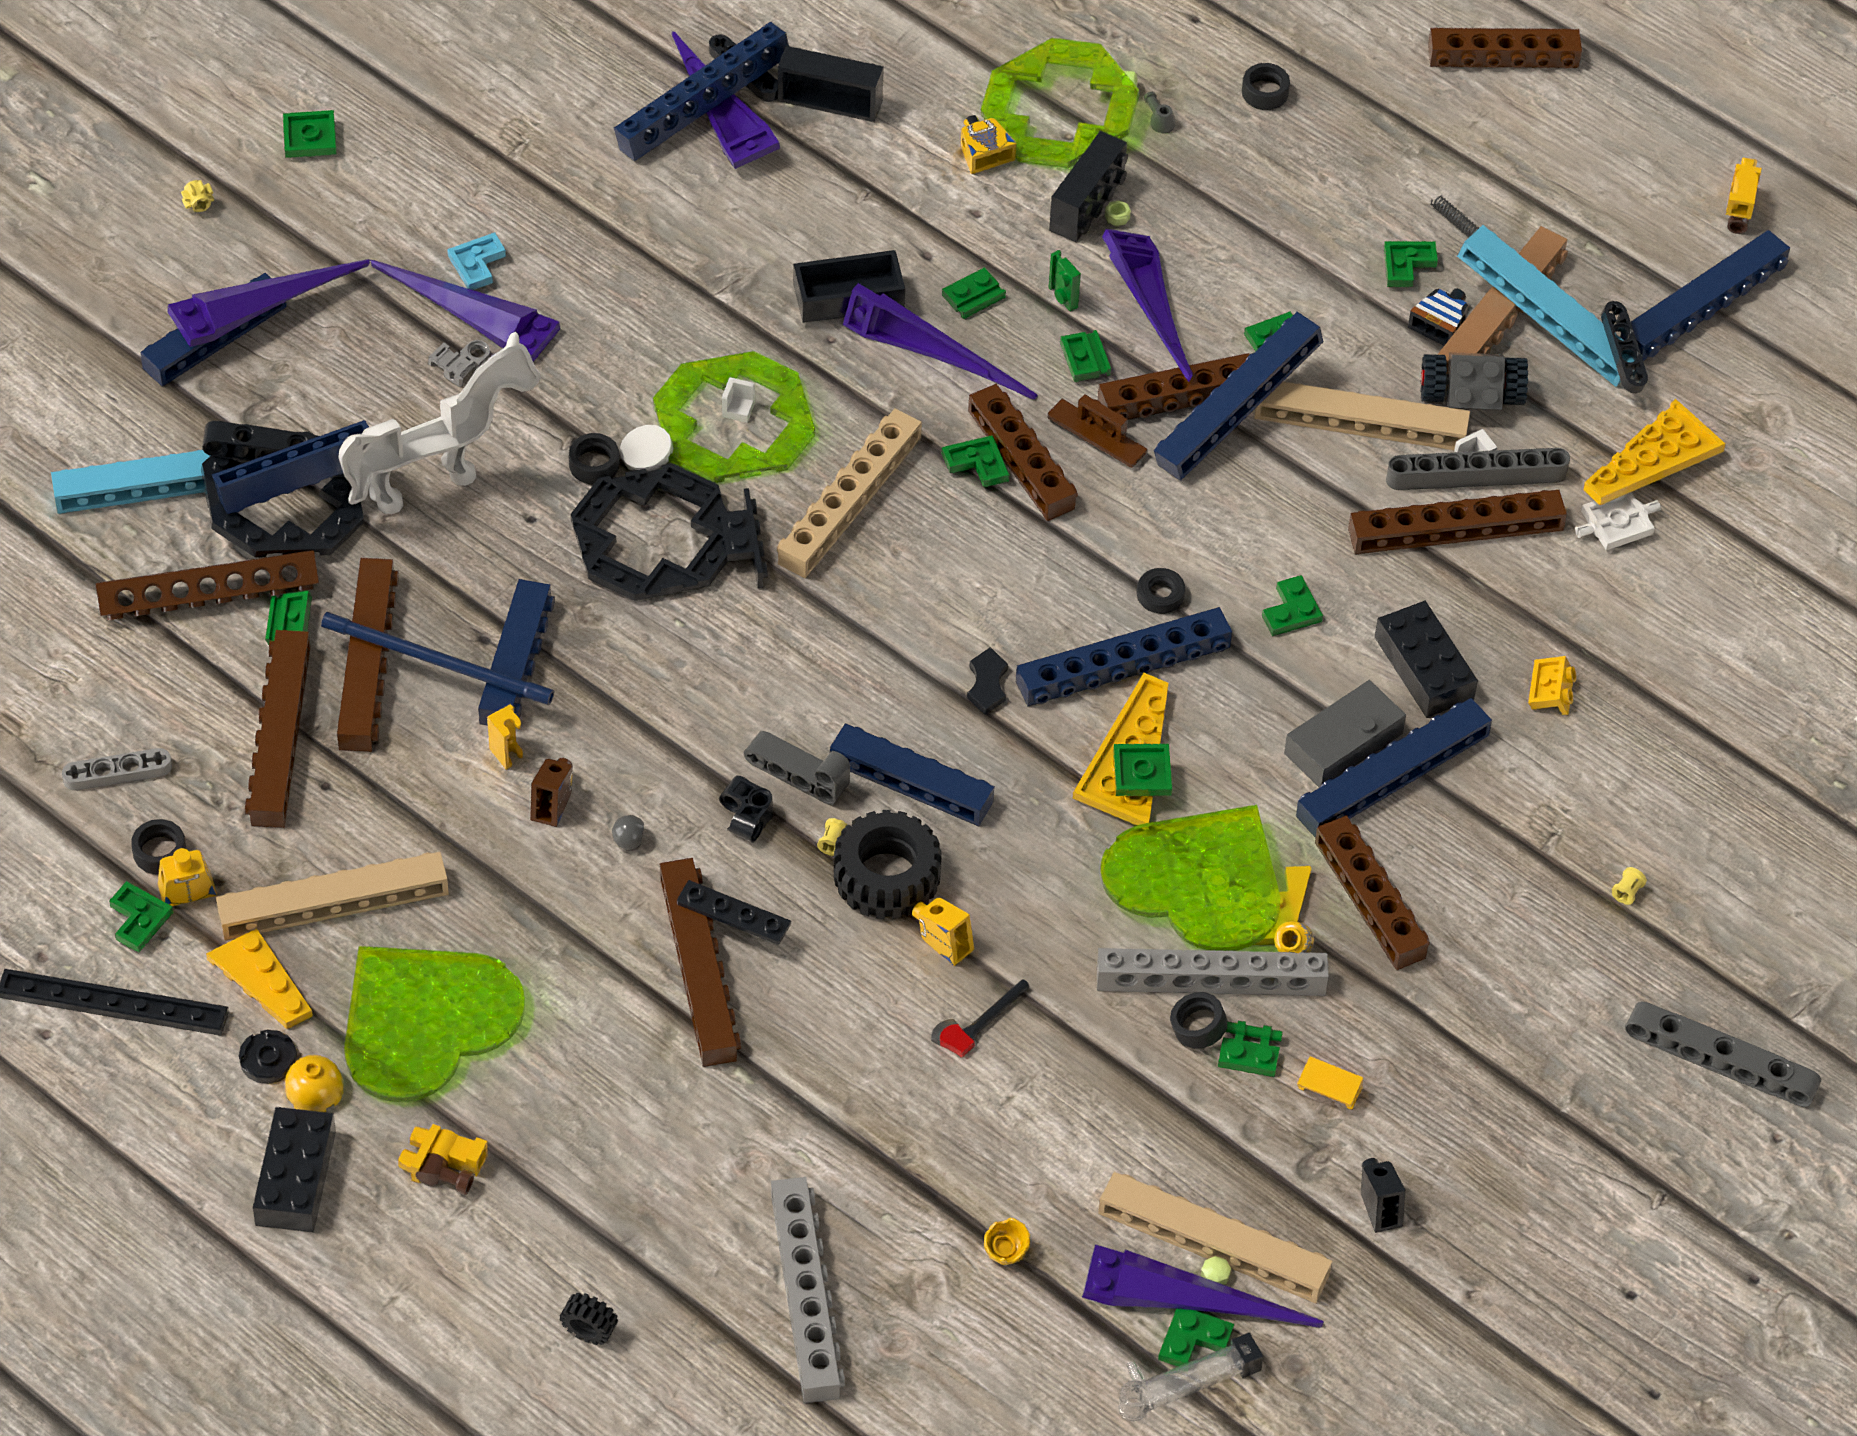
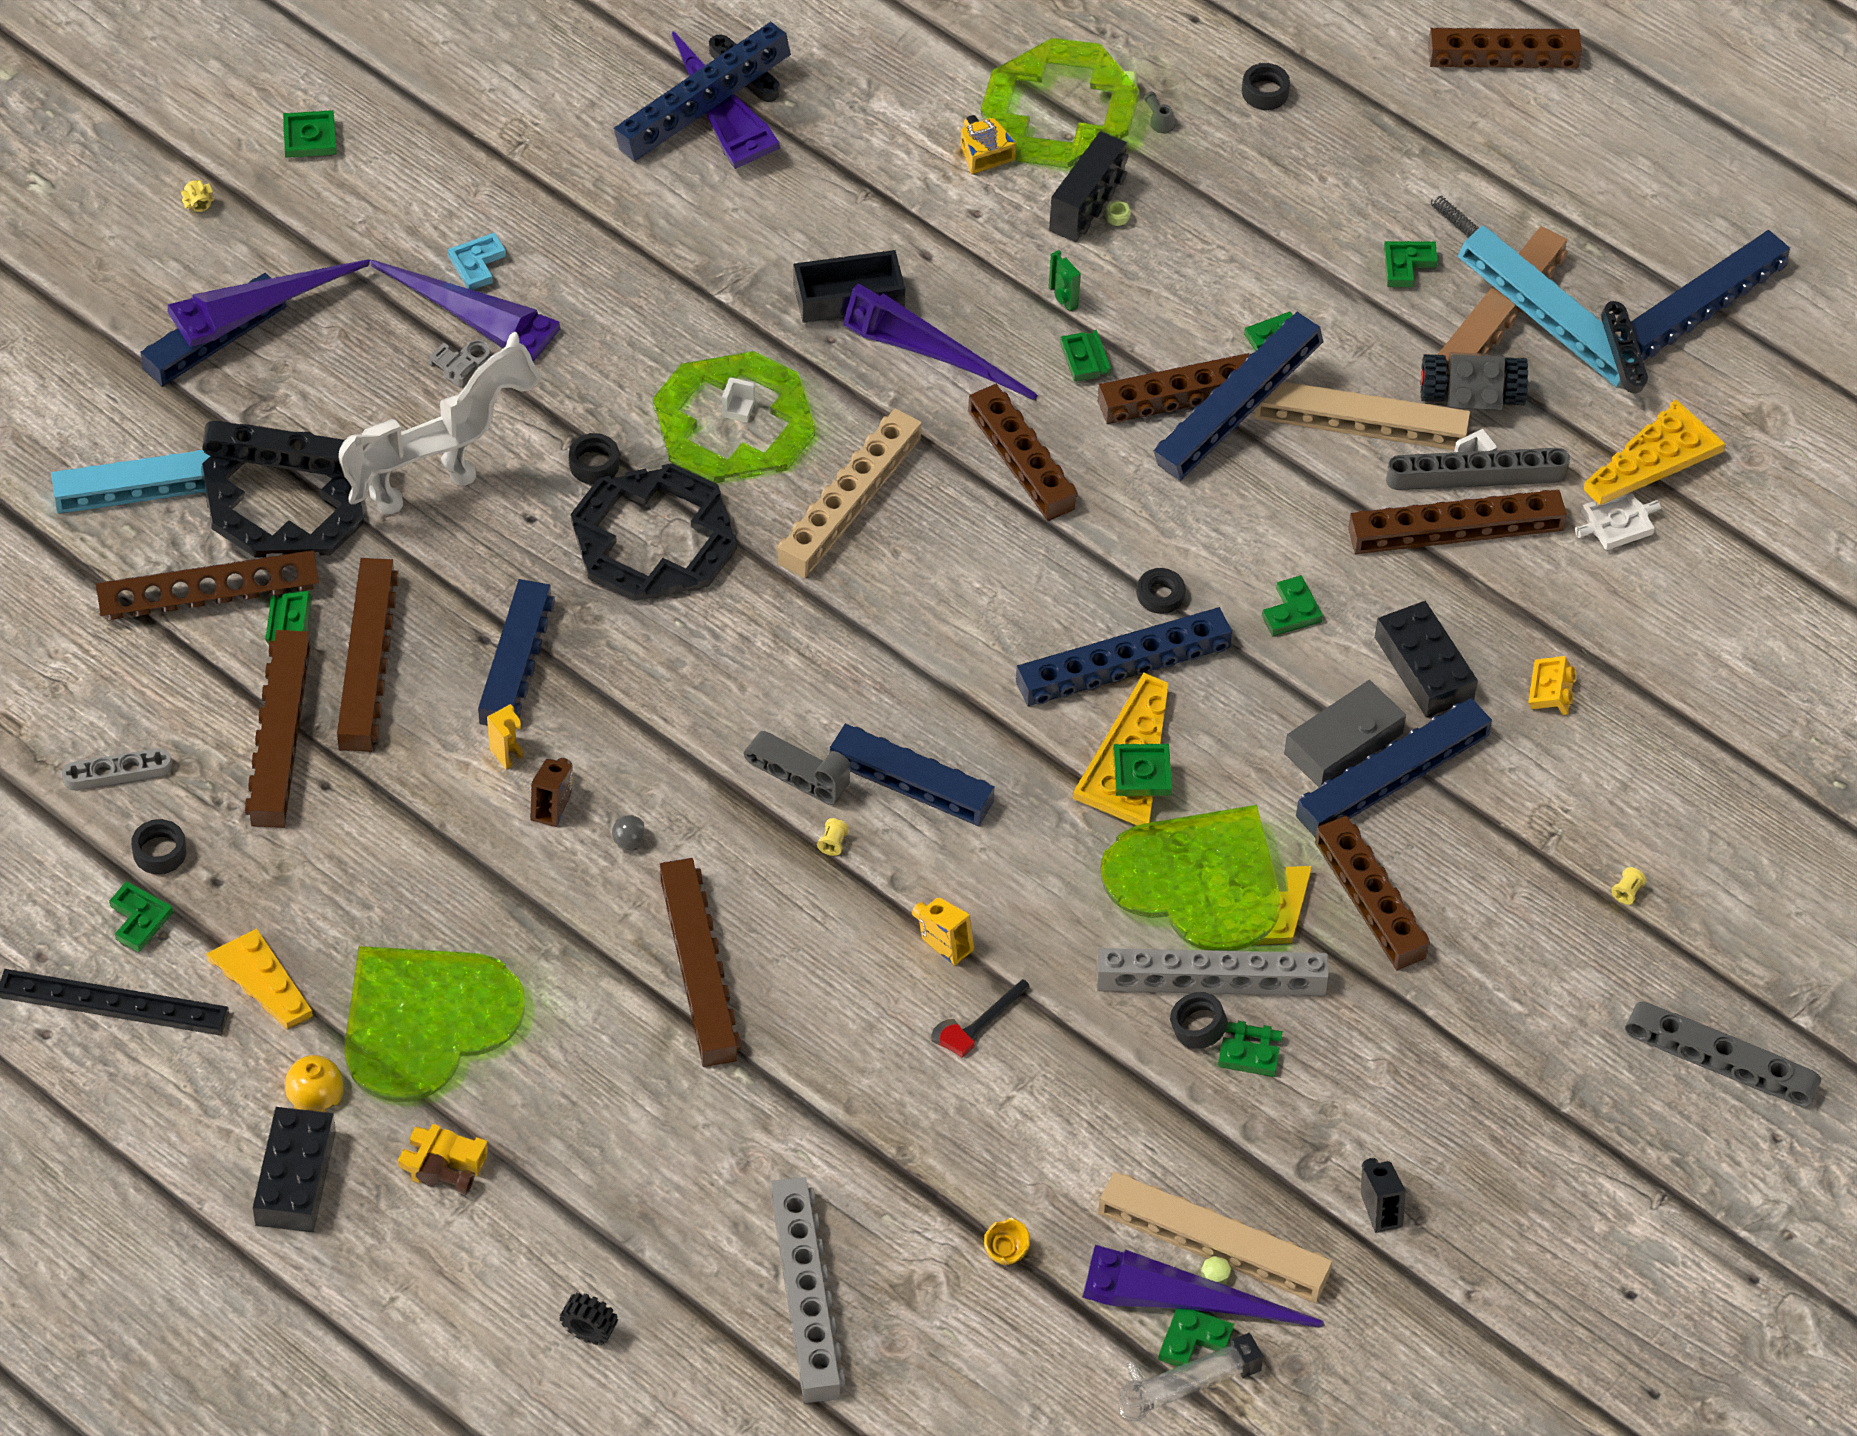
yellow torso [157,848,217,906] -> none
dark blue brick [212,420,369,514] -> none
tan brick [216,852,449,941] -> none
black tile [238,1029,298,1084] -> none
dark blue piece [321,612,555,706] -> none
white tile [620,425,673,471] -> none
black bracket [677,880,791,945] -> none
black piece [719,775,773,843] -> none
black bracket [720,488,768,589] -> none
black piece [778,46,884,122] -> none
black tyre [834,810,942,920] -> none
green plate [942,267,1006,319] -> none
green plate [942,435,1009,488] -> none
black tile [967,647,1008,715] -> none
reddish brown bracket [1047,394,1148,468] -> none
dark purple plate [1102,229,1193,382] -> none
yellow head [1274,921,1314,953] -> none
yellow hinge [1297,1056,1363,1110] -> none
torso [1408,288,1468,346] -> none
yellow hips [1725,158,1762,234] -> none

